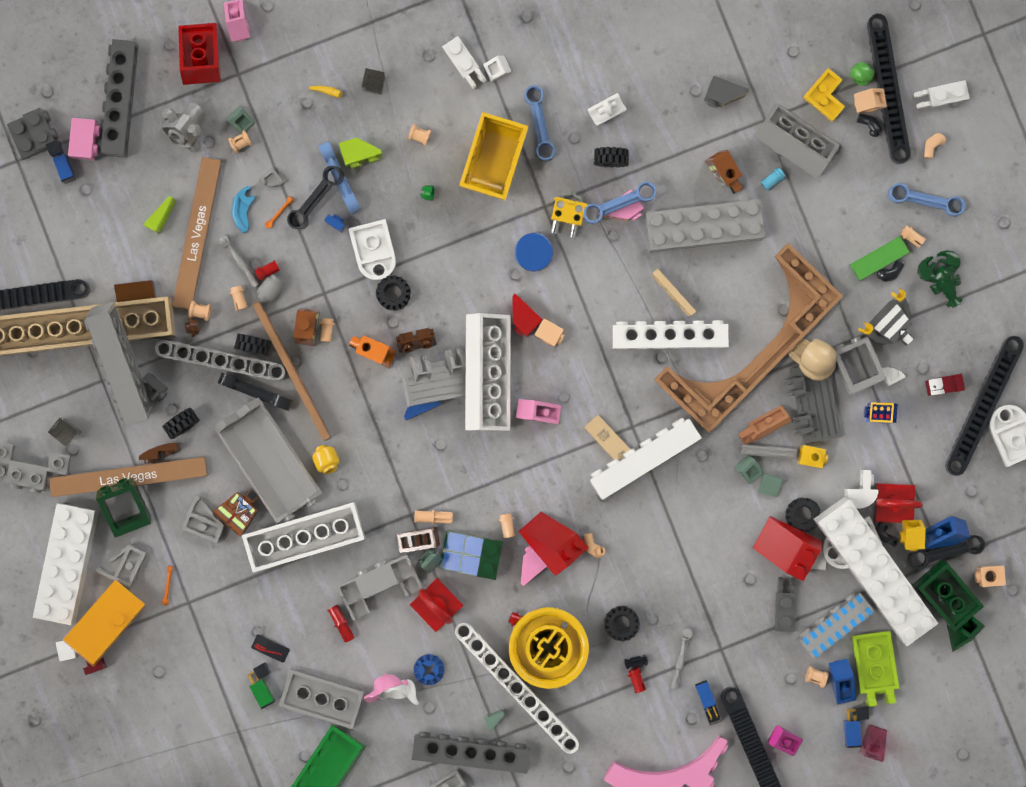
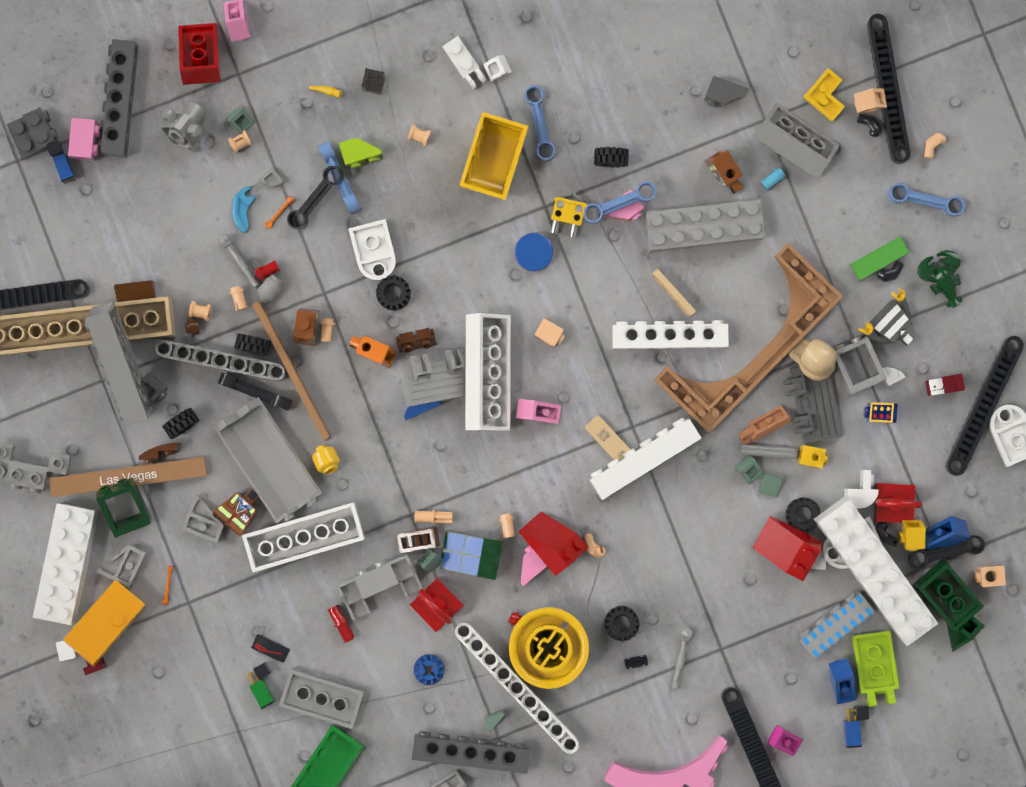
clear smoke panel [48,417,81,446] -> none
lime slope [143,196,177,234] -> none
medium nougat tile [172,157,222,310] -> none
blue plate [324,214,346,233] -> none
hair [364,673,419,705] -> none
green hinge [420,185,435,201] -> none
red slope [512,294,543,337] -> none
white hips [587,93,627,127] -> none
red pin [627,667,646,693] -> none
blue piece [695,680,721,726] -> none
dark grey hinge [775,577,796,632] -> none
light nougat bush [805,666,829,688] -> none
bright green piece [850,62,874,86] -> none
clear pink slope [859,724,887,762] -> none
light nougat pin [900,225,926,248] -> none
white hinge [914,80,970,109] -> none

